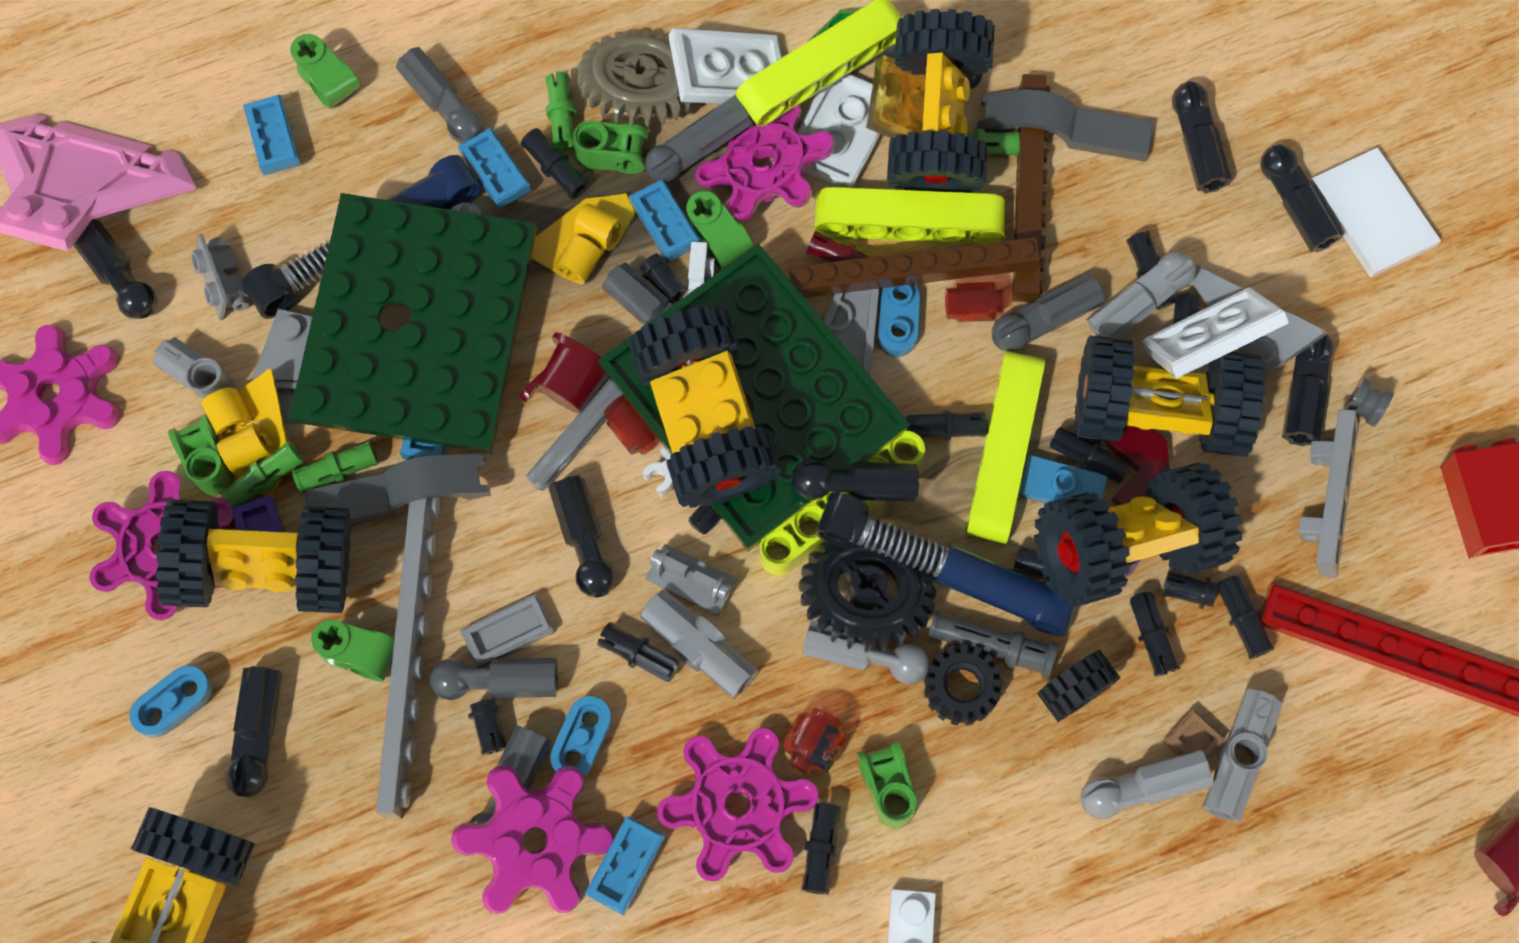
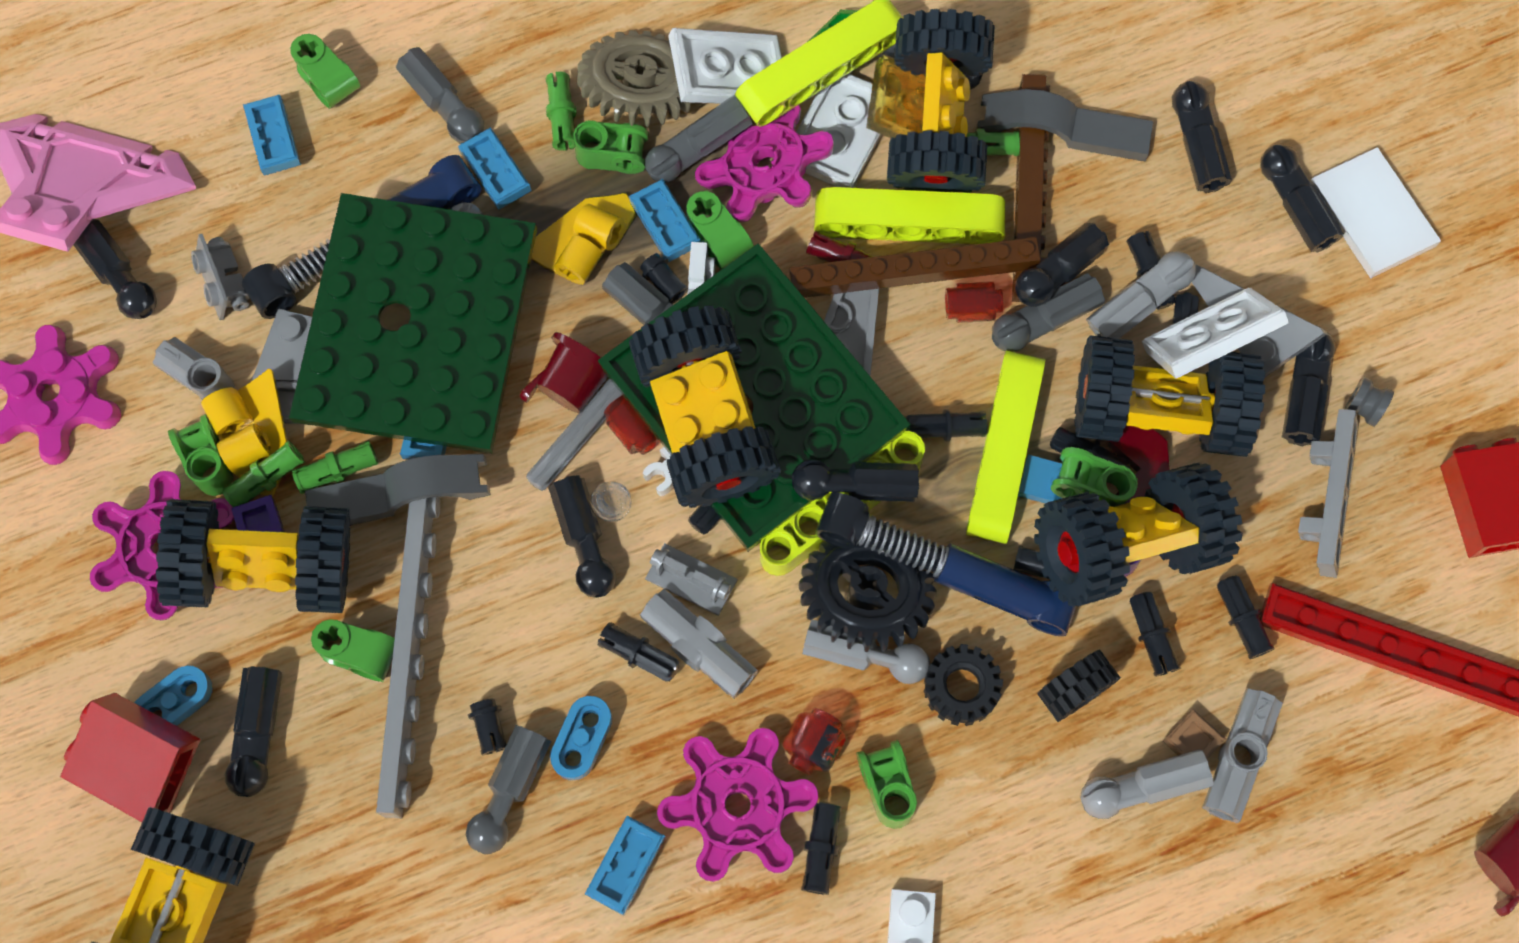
dark grey piece [430,658,559,701] -> none
dark pink plate [451,765,614,914] -> none
light grey tile [460,594,555,668] -> none
black pin [521,128,589,199] -> none
dark azure plate [878,284,920,357] -> none
dark grey pin [928,611,1059,680] -> none
black pin [1162,570,1218,609] -> none
none -> brick [60,693,201,822]
none -> clear plate [591,482,632,522]
none -> black piece [1015,223,1109,307]
none -> bright green piece [1051,447,1138,507]

